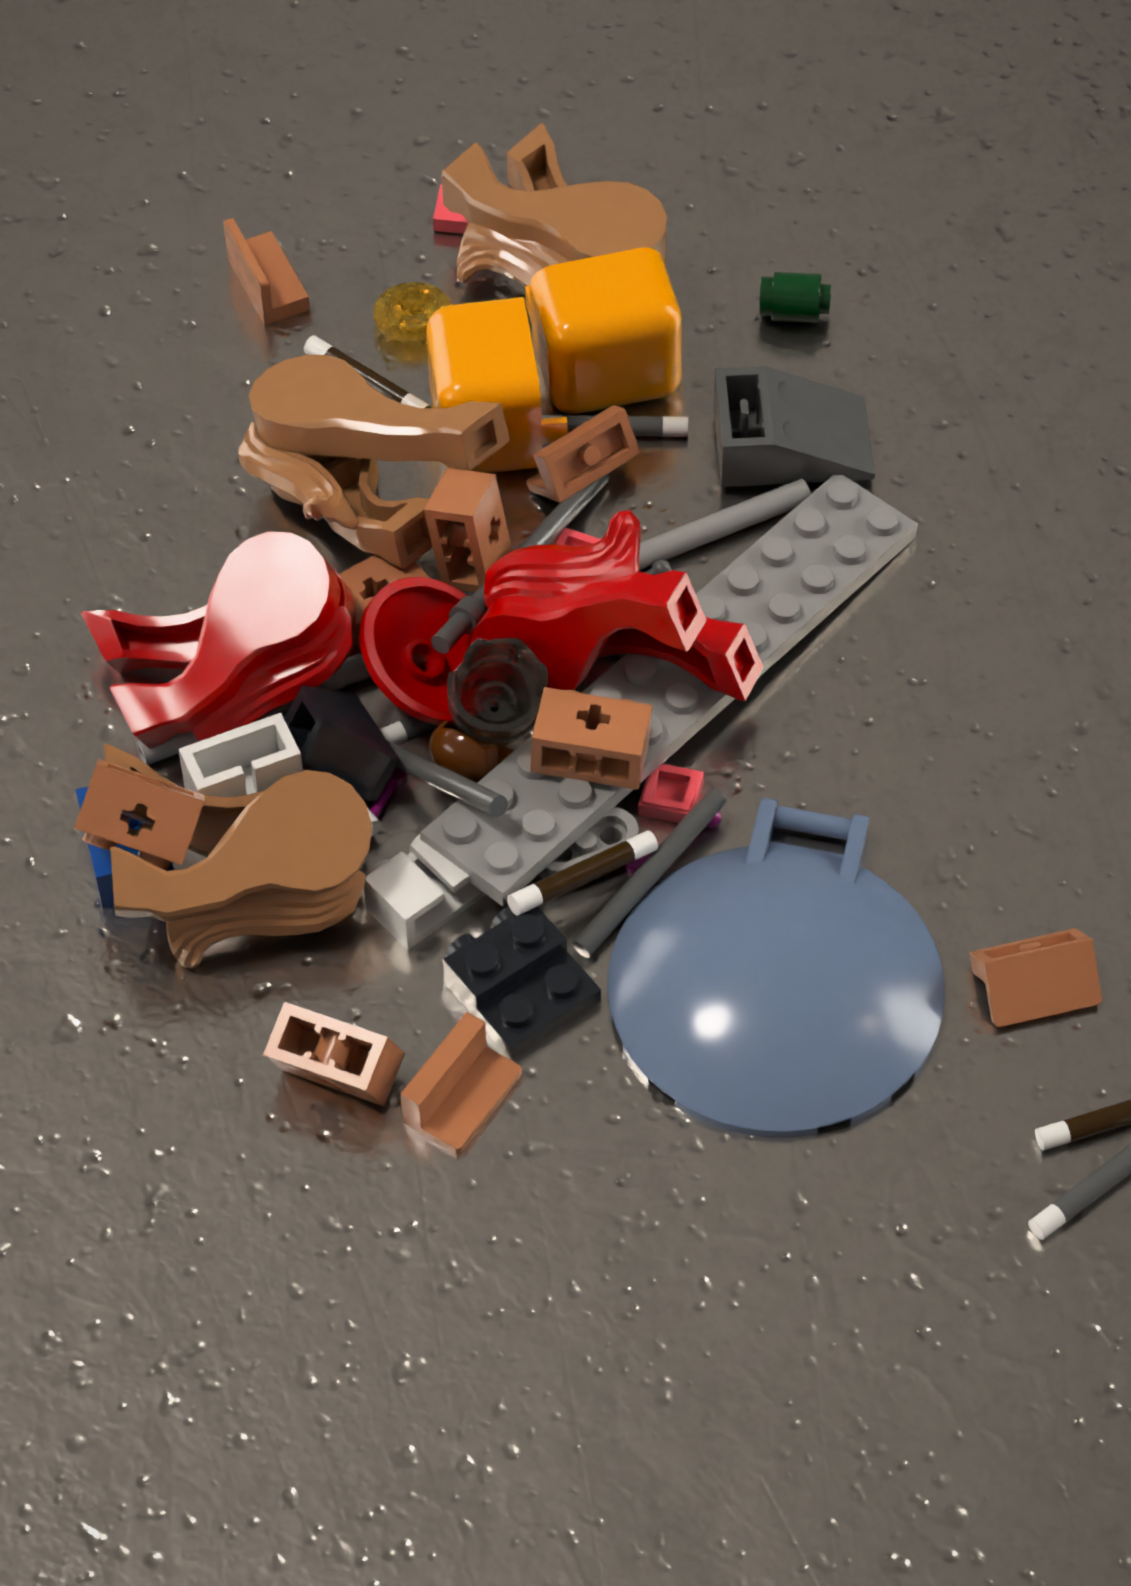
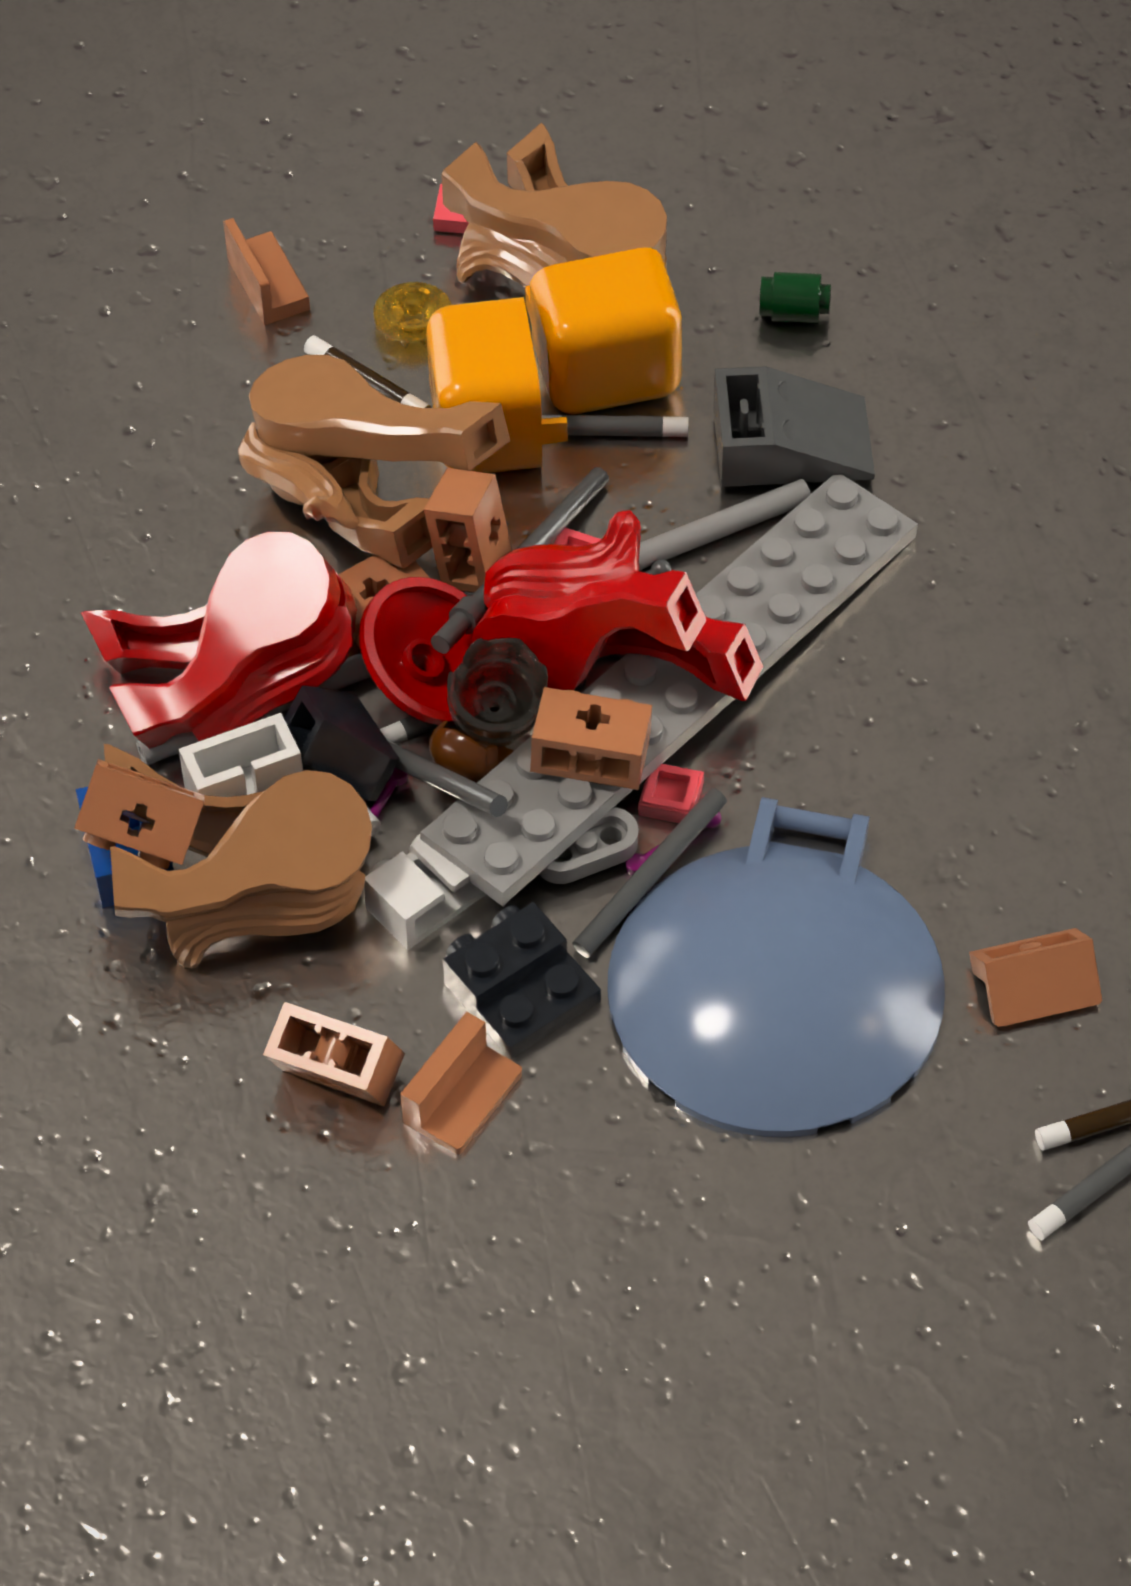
dark brown bar [507,830,658,916] -> none
nougat panel [526,405,640,503] -> none

